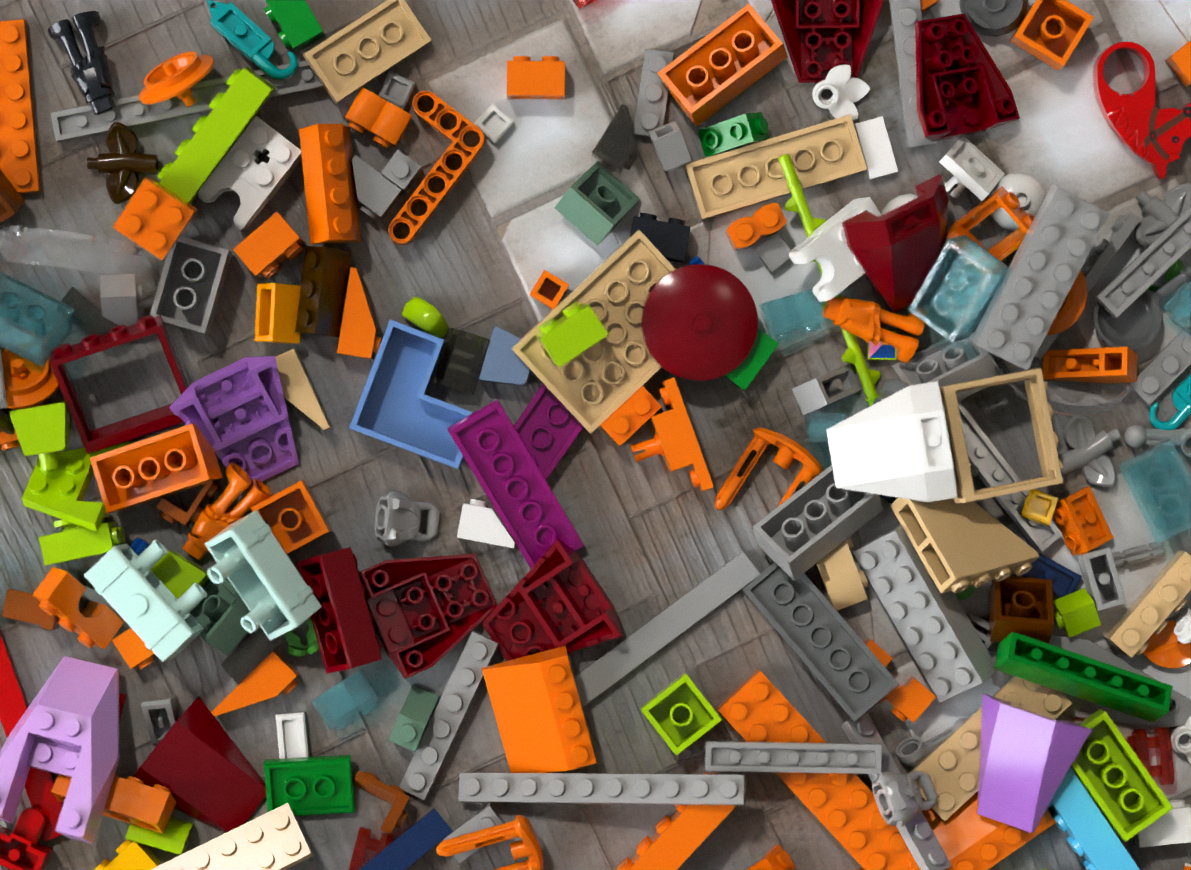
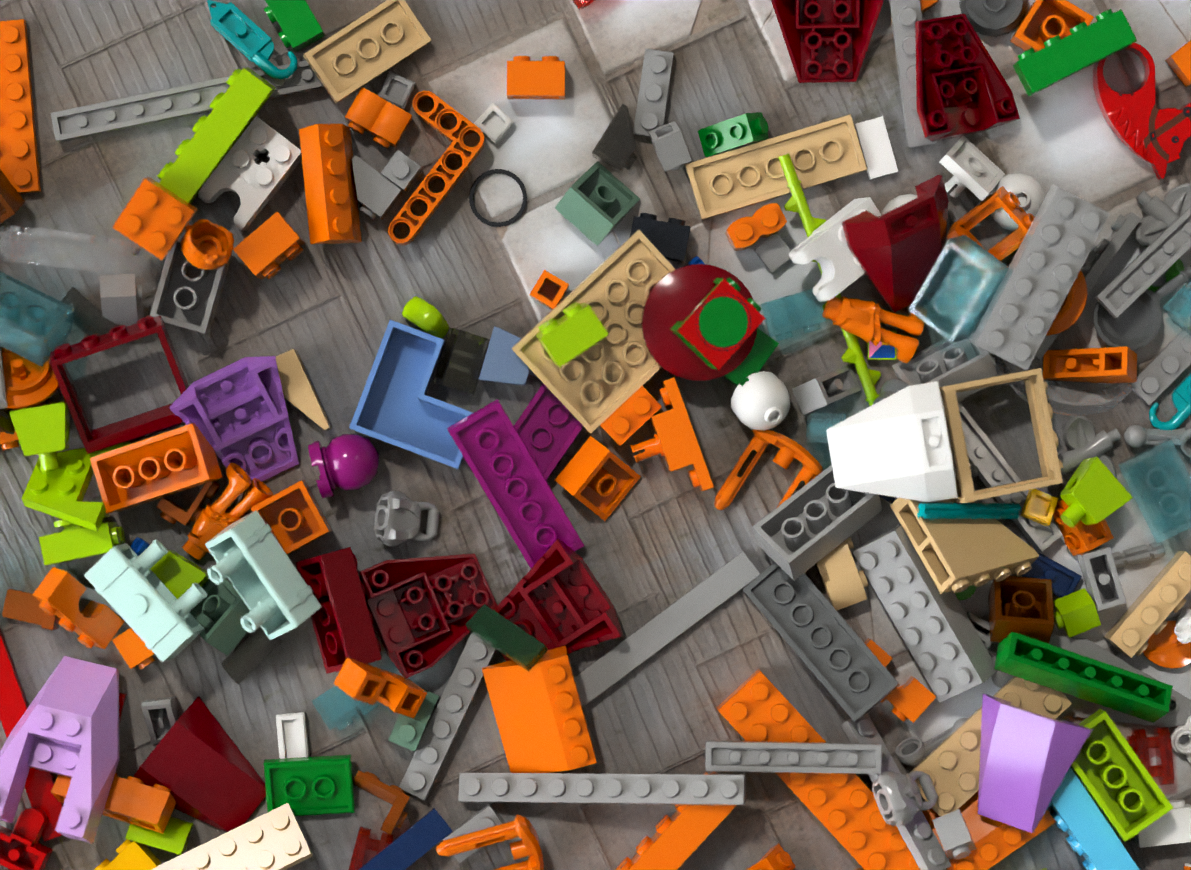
black piece [48,11,116,115] -> none
dark brown plant [87,122,158,204] -> none
orange piece [139,51,214,107] -> none
orange slope [211,650,300,716] -> none
light orange brick [255,283,301,344] -> none
bright green piece [284,616,319,657] -> none
dark brown brick [295,246,351,338] -> none
orange slope [337,267,382,360] -> none
white slope [457,499,515,548] -> none
lime brick [640,672,722,756] -> none
orange slope [657,3,788,127] -> none
white plate [812,64,870,120] -> none
none -> orange hair [181,219,234,270]
none -> magenta tile [308,434,379,498]
none -> orange arch [334,658,427,718]
none -> clear green tile [465,604,548,672]
none -> black piece [469,169,527,227]
none -> orange slope [554,436,641,521]
none -> panel [670,278,765,370]
none -> white cylinder [731,371,790,431]
none -> teal axle [917,503,1021,519]
none -> light grey brick [932,809,976,860]
none -> green brick [1013,9,1137,97]
none -> lime torso [1060,457,1133,528]

